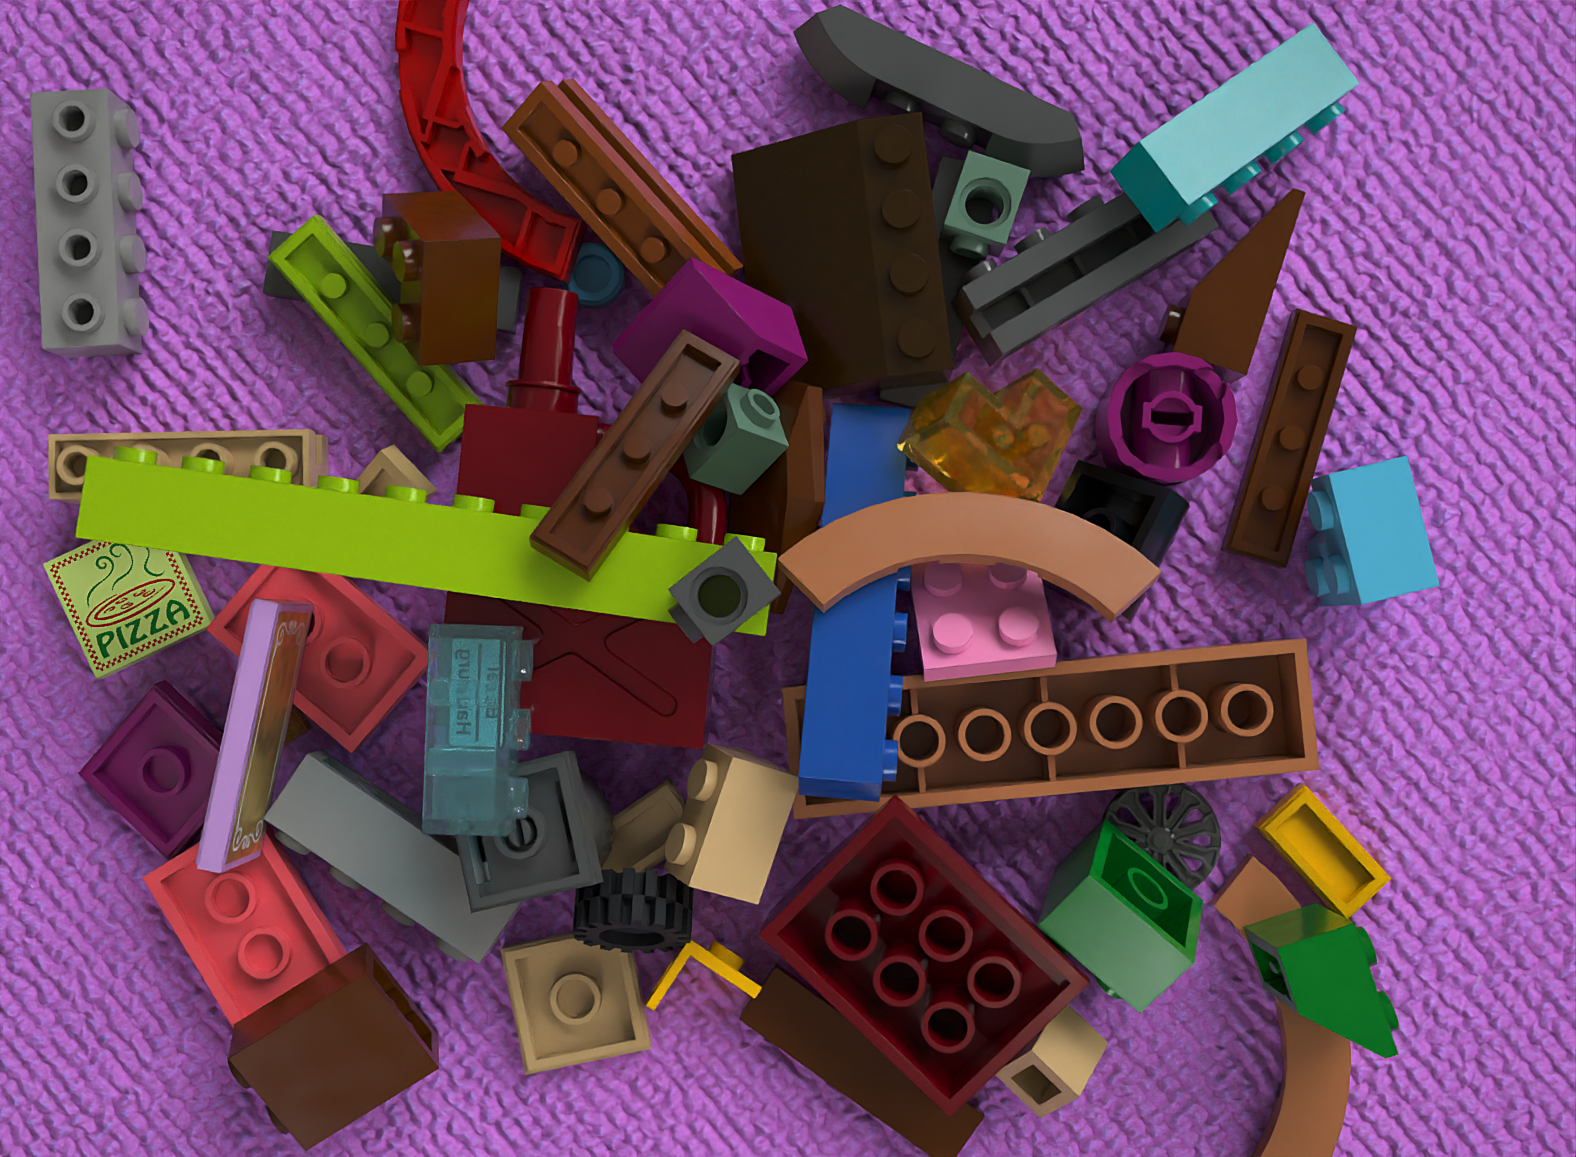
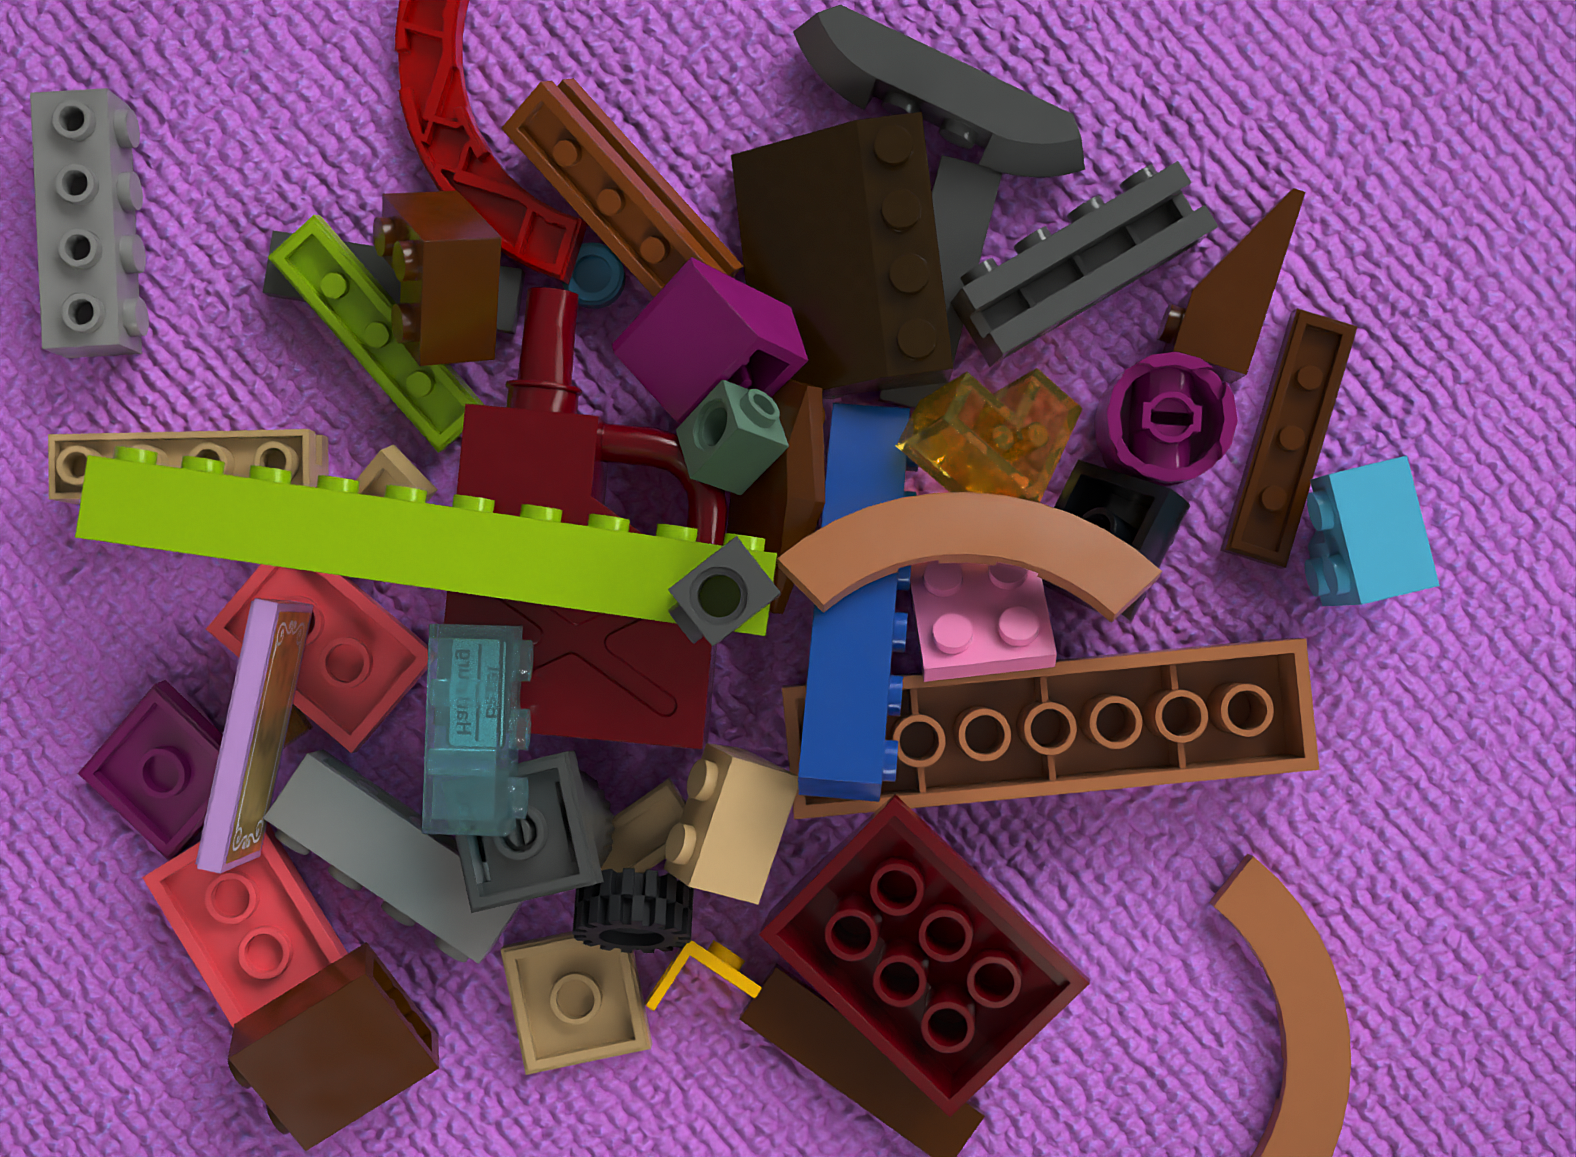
yellowish green tile [43,540,215,679] -> none
reddish brown tile [529,329,740,582] -> none
sand green brick [939,150,1030,261] -> none
tan brick [995,1004,1108,1119] -> none
green brick [1037,818,1203,1013] -> none
dark grey wheel [1101,783,1221,891] -> none
brick [1110,22,1360,233] -> none
green slope [1243,903,1399,1058] -> none
yellow tile [1253,783,1391,919] -> none

